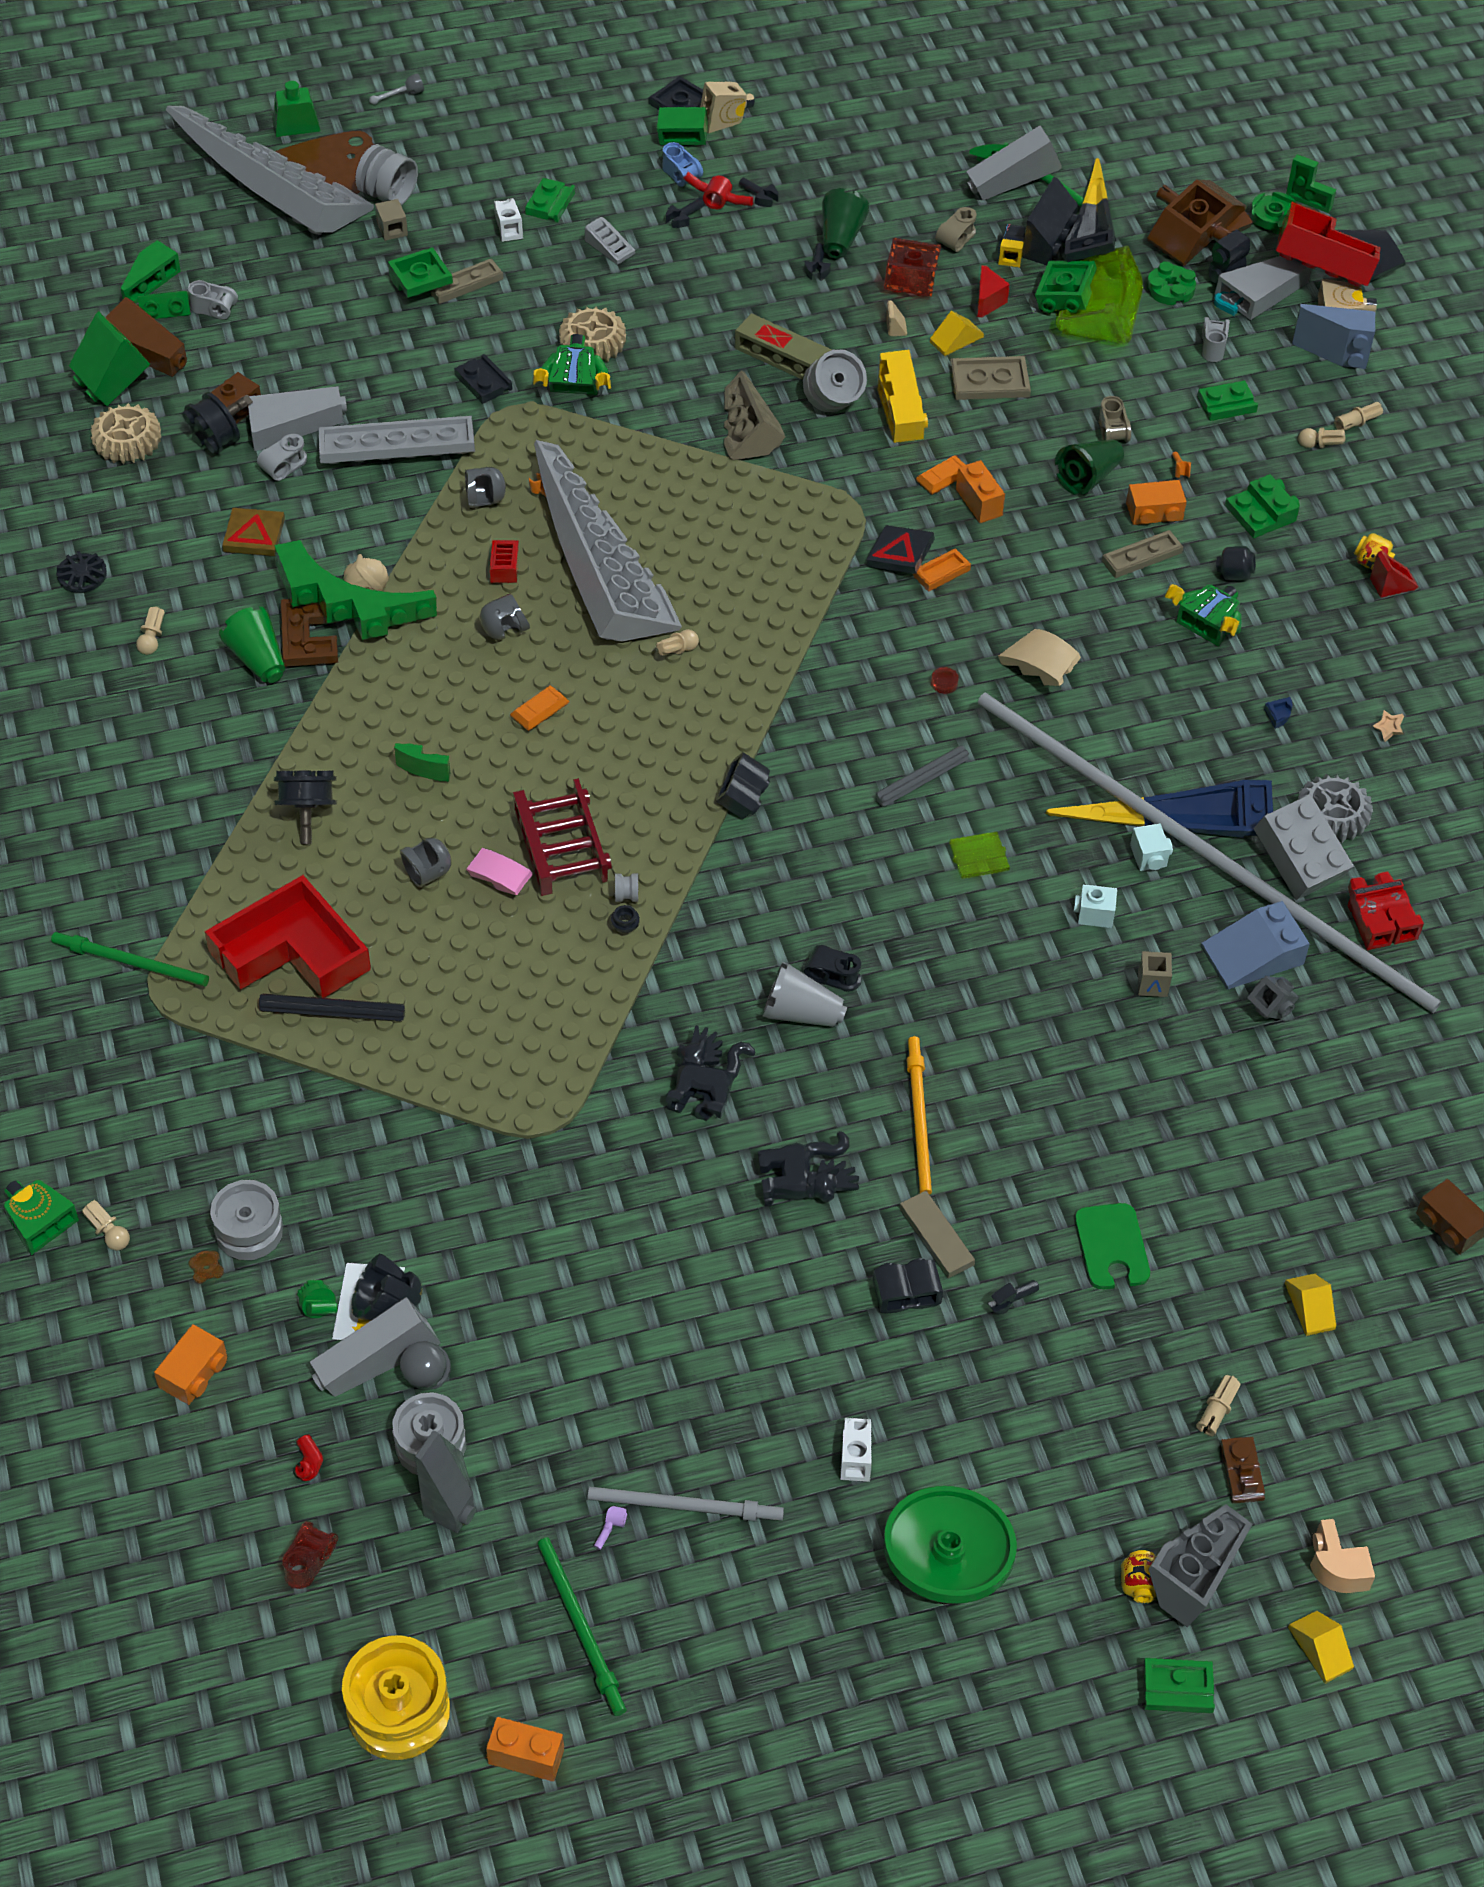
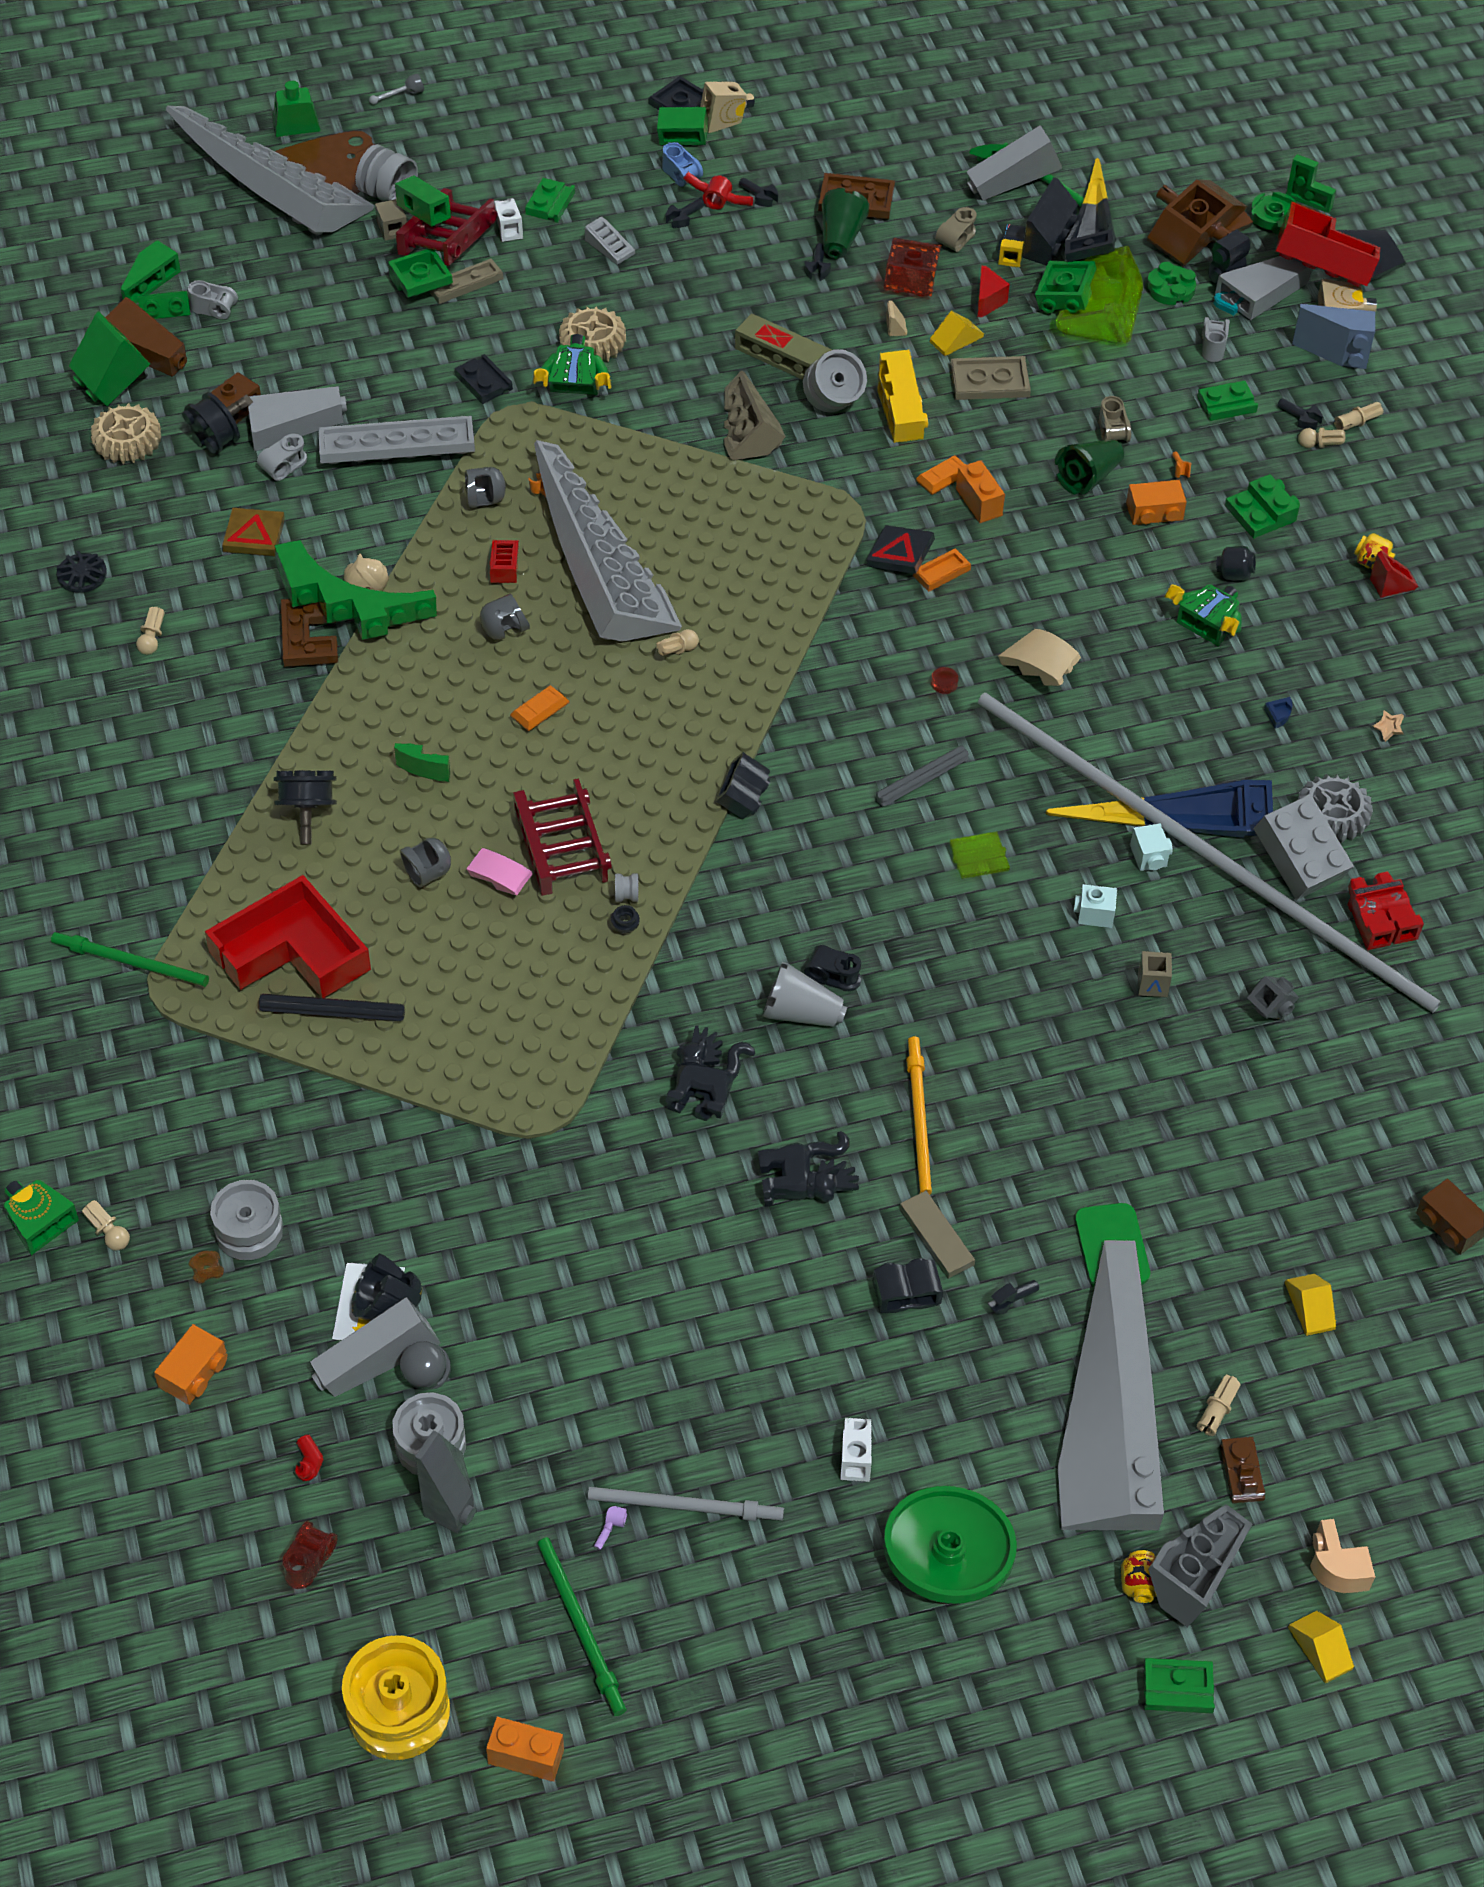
green cone [219,607,285,683] -> none
green piece [297,1280,337,1318] -> none
dark tan tile [1102,530,1183,578] -> none
sand blue slope [1201,901,1310,990] -> none
none -> green brick [395,175,451,226]
none -> dark red fence [396,188,497,266]
none -> reddish brown plate [818,173,895,219]
none -> light grey wedge [1057,1240,1164,1530]
none -> black bar [1278,398,1323,430]

